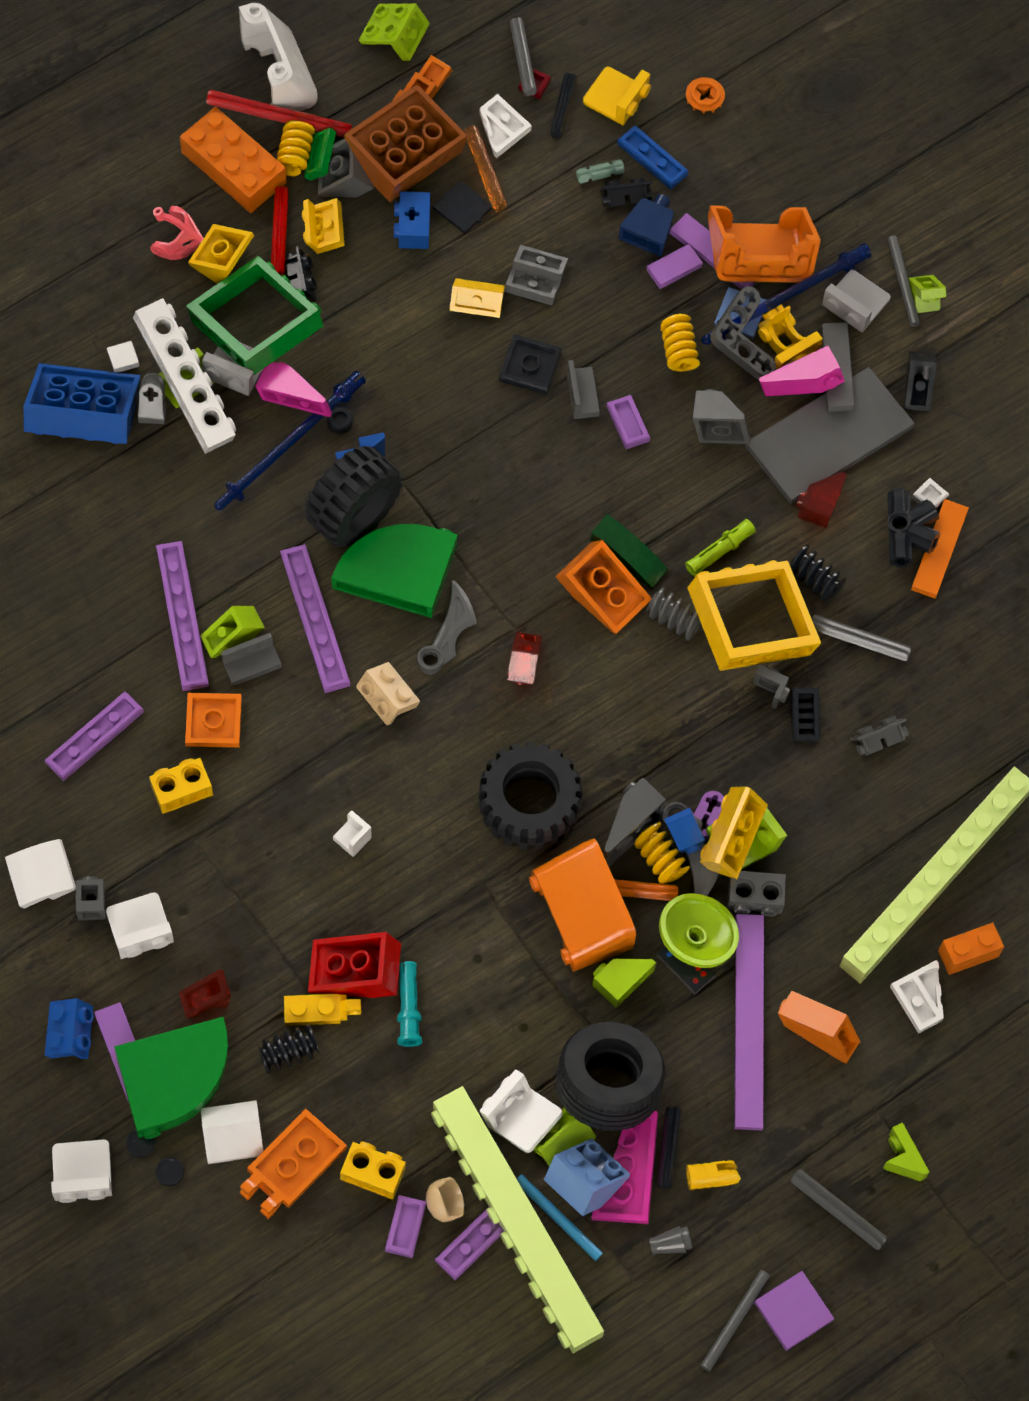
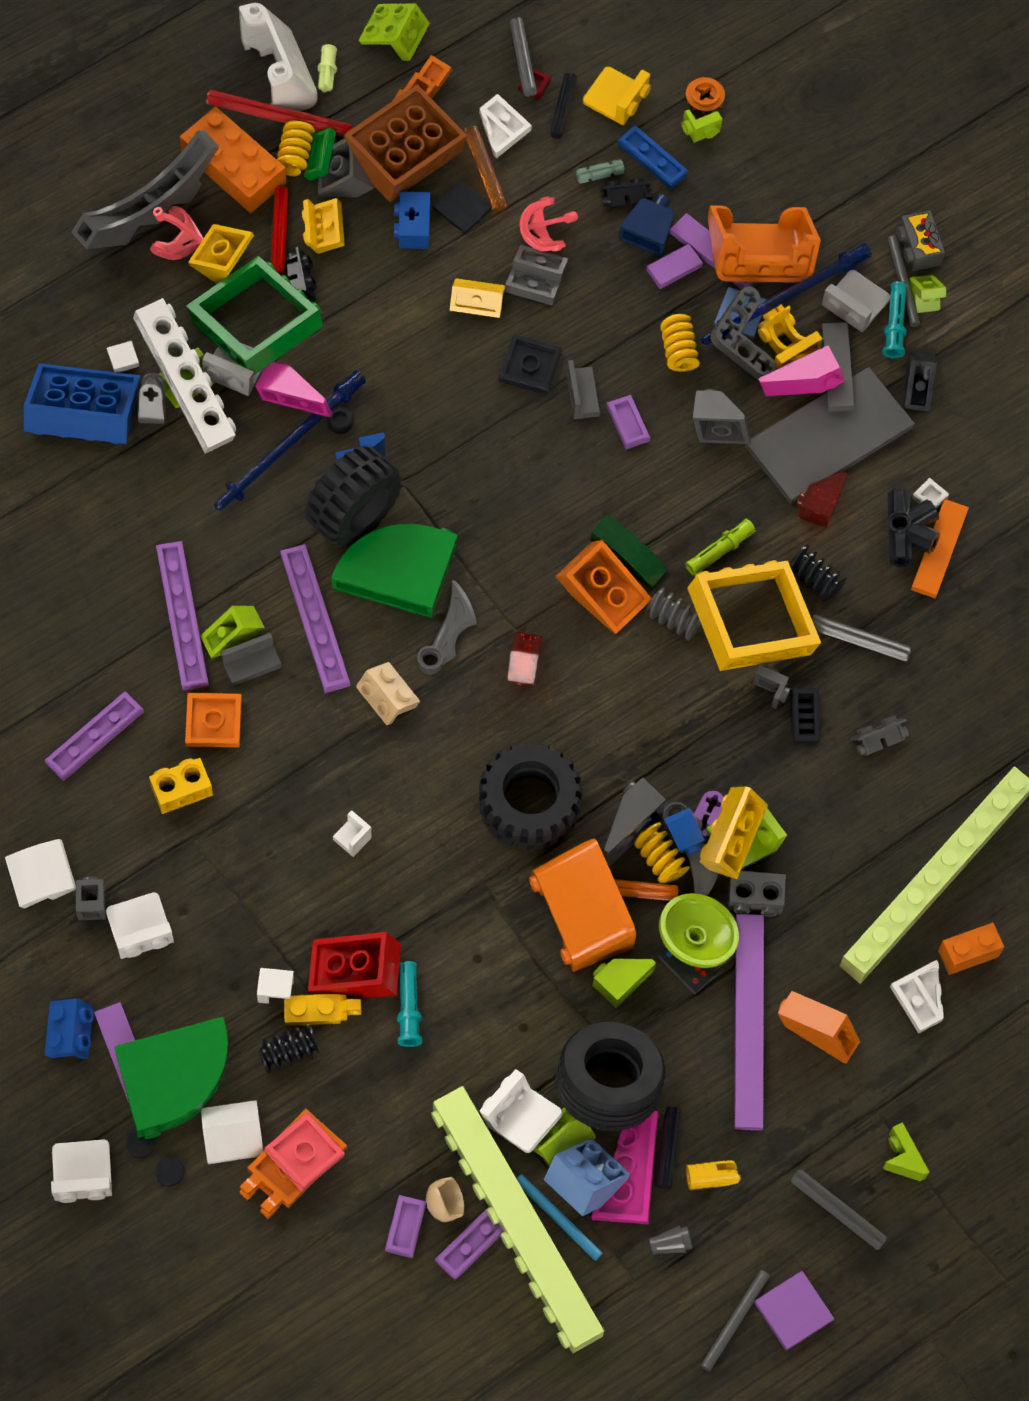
clear red slope [179,969,231,1018] -> none
yellow brick [340,1141,406,1200] -> none
none -> dark grey arch [72,130,219,250]
none -> white panel [257,968,294,1004]
none -> coral tile [264,1113,345,1192]
none -> yellowish green axle [318,44,337,93]
none -> coral helmet [520,196,578,252]
none -> lime bracket [681,110,722,143]
none -> teal pin [882,282,907,358]
none -> dark grey brick [897,210,945,271]

